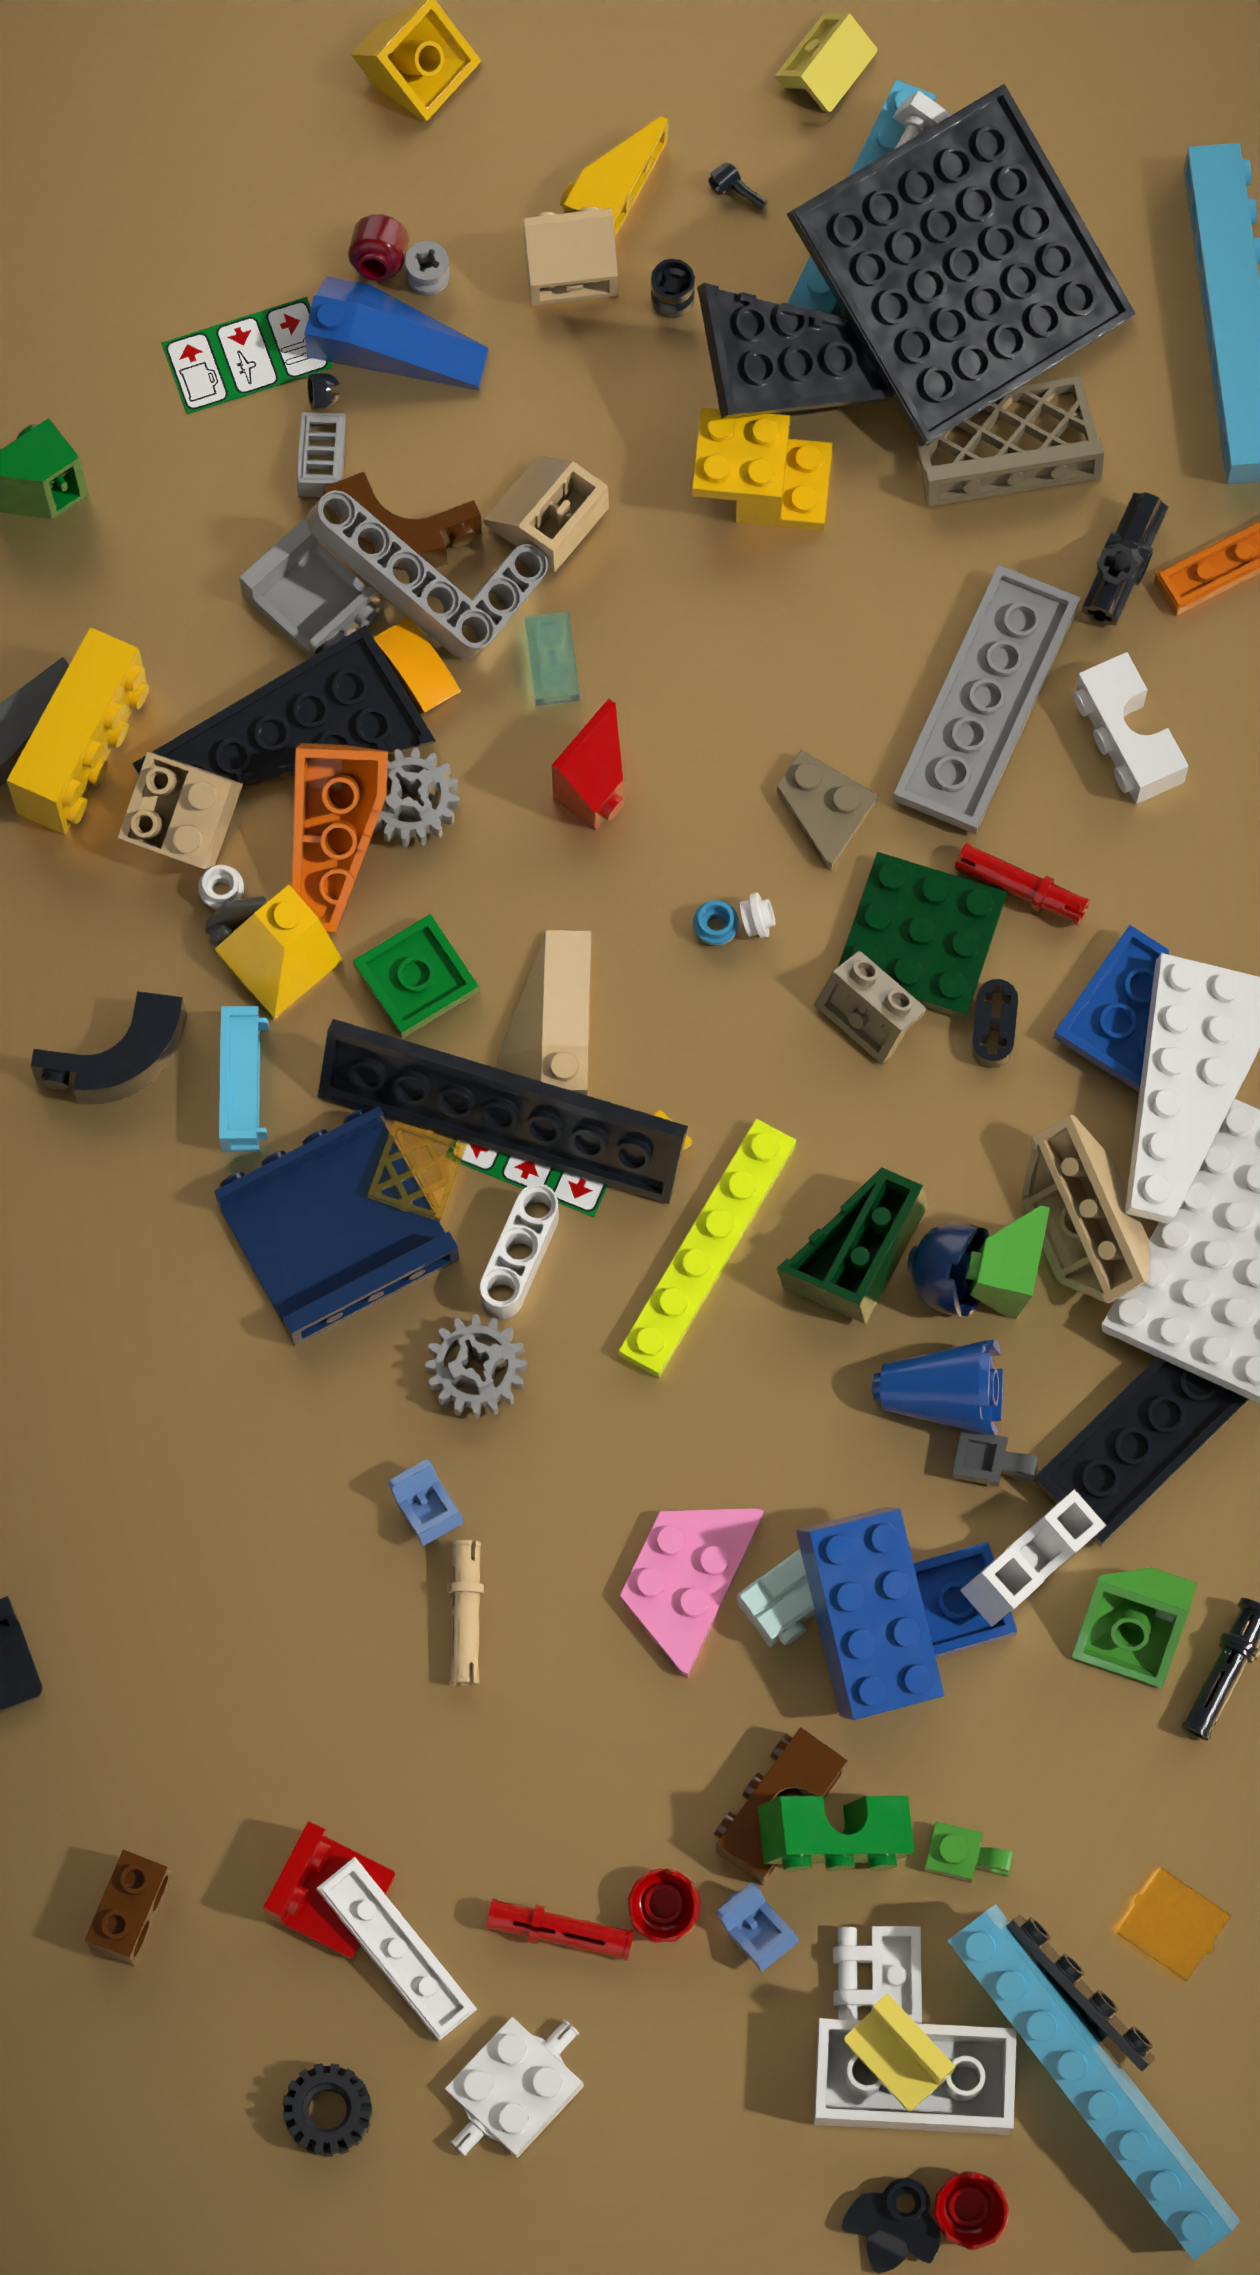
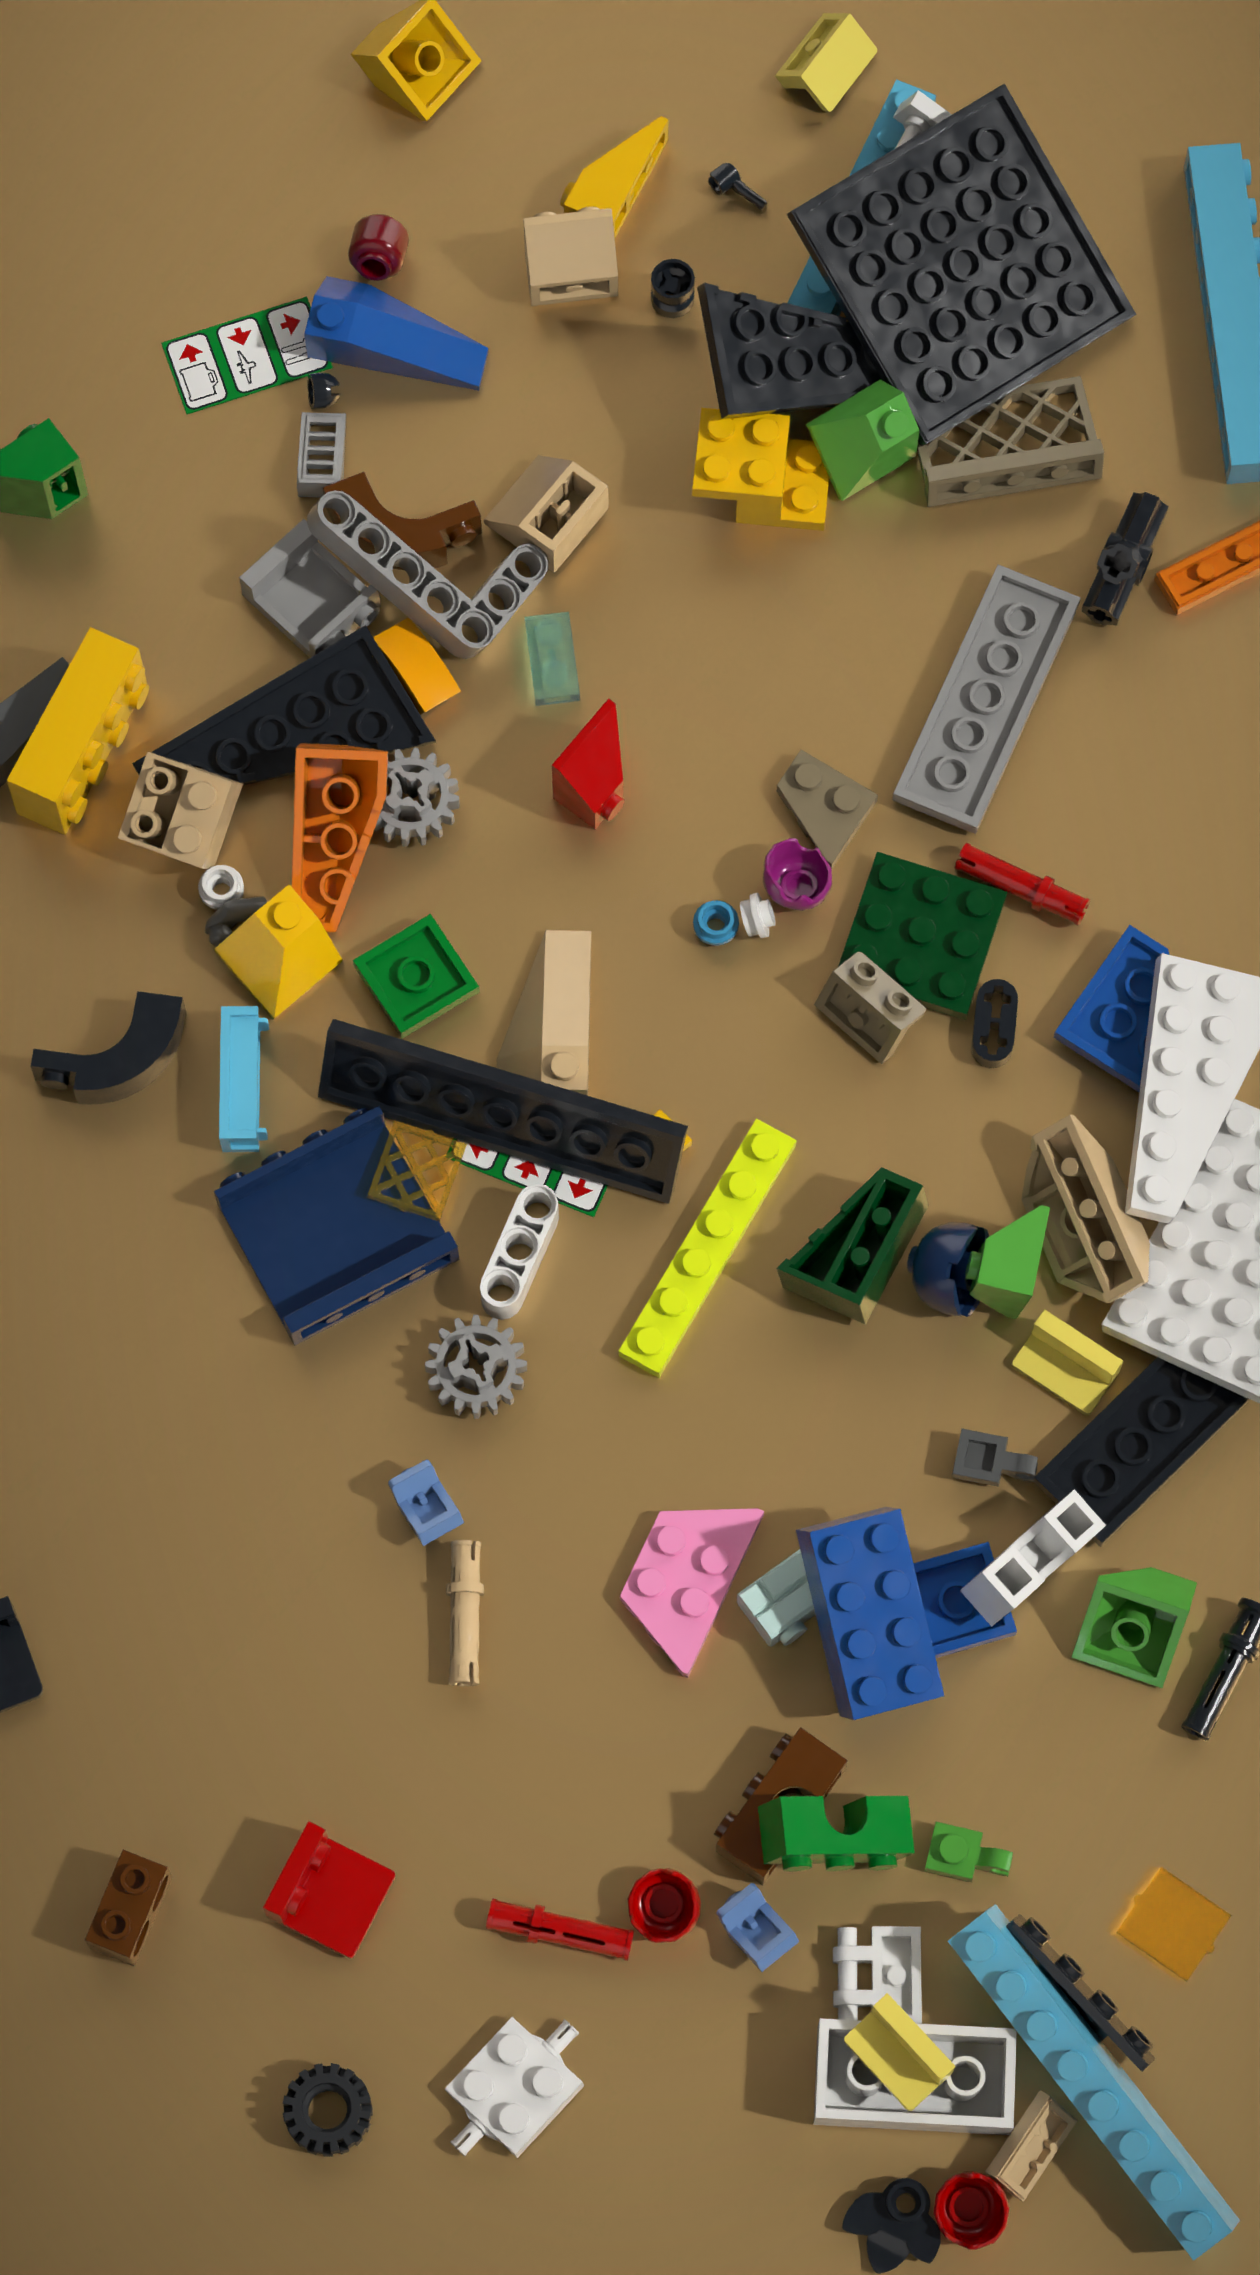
white tile [316,1857,477,2041] -> none
light grey wheel [405,240,450,296] -> none
blue cone [872,1340,1003,1435] -> none
white arch [1073,652,1189,804] -> none
none -> magenta hair [763,838,832,911]
none -> bright green slope [806,380,919,501]
none -> tan plate [985,2091,1078,2202]
none -> light yellow panel [1012,1309,1123,1416]

